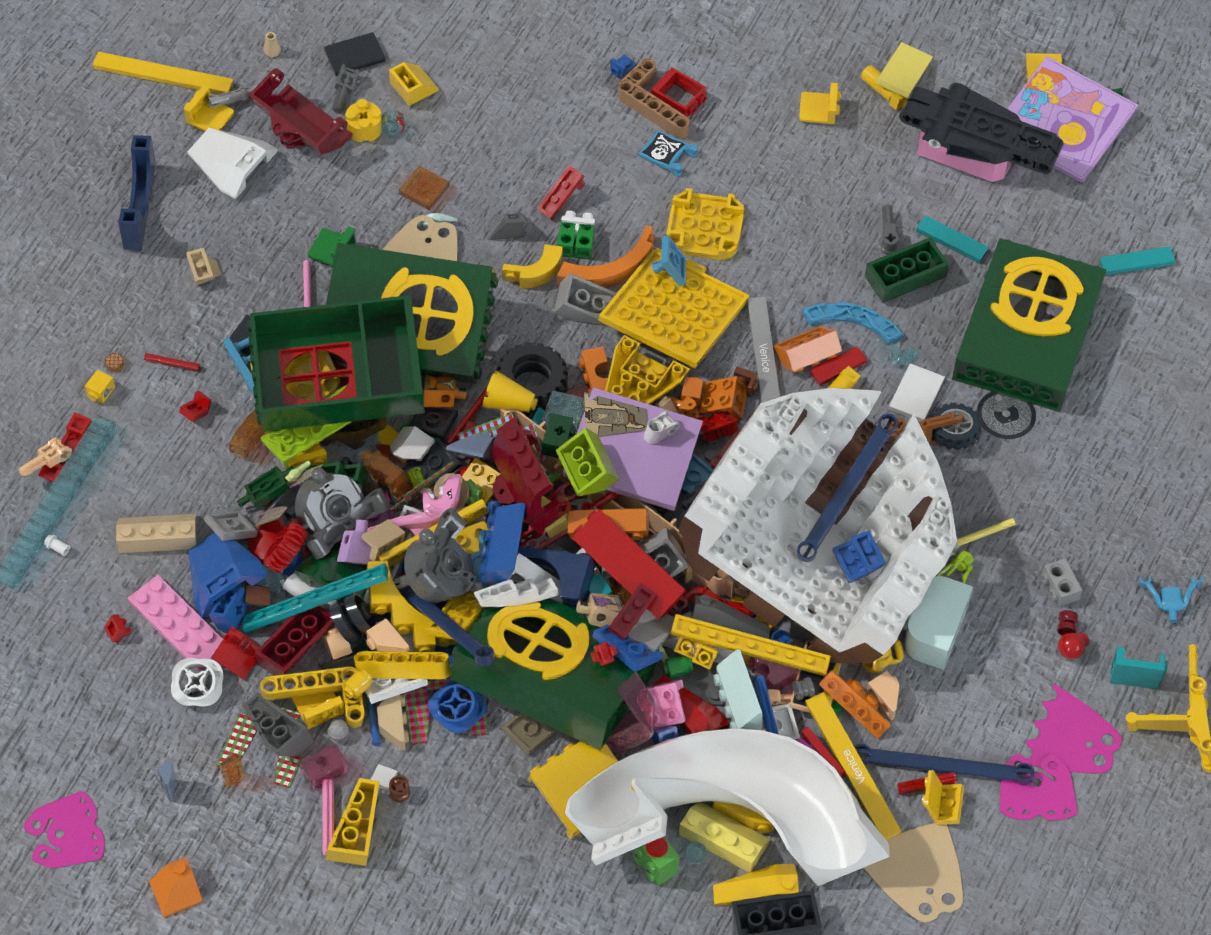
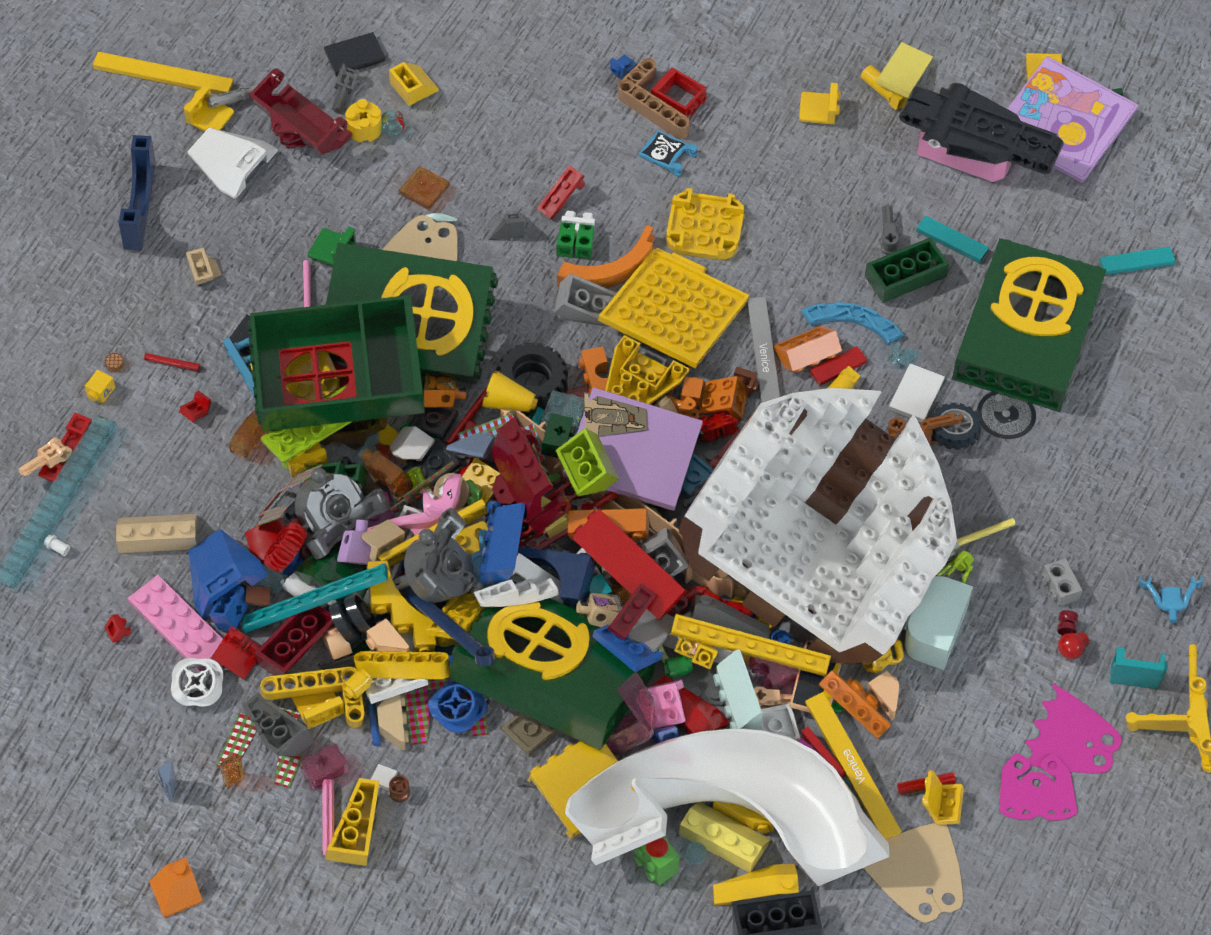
dark pink piece [24,791,104,868] -> none
light grey tile [204,511,258,541] -> none
dark green plate [237,466,294,509] -> none
tan cone [263,32,281,57] -> none
yellowish green piece [285,461,311,483] -> none
light grey piece [327,720,349,741] -> none
yellow arch [502,244,563,289] -> none
red gear [590,641,618,666] -> none
white piece [643,411,681,445] -> none
dark azure tile [652,235,686,287] -> none
blue axle [753,676,779,735] -> none
dark grey wheel [793,677,815,700] -> none
dark blue piece [797,414,898,562] -> none
blue slope [832,530,886,583] -> none
dark blue piece [854,744,1034,785] -> none

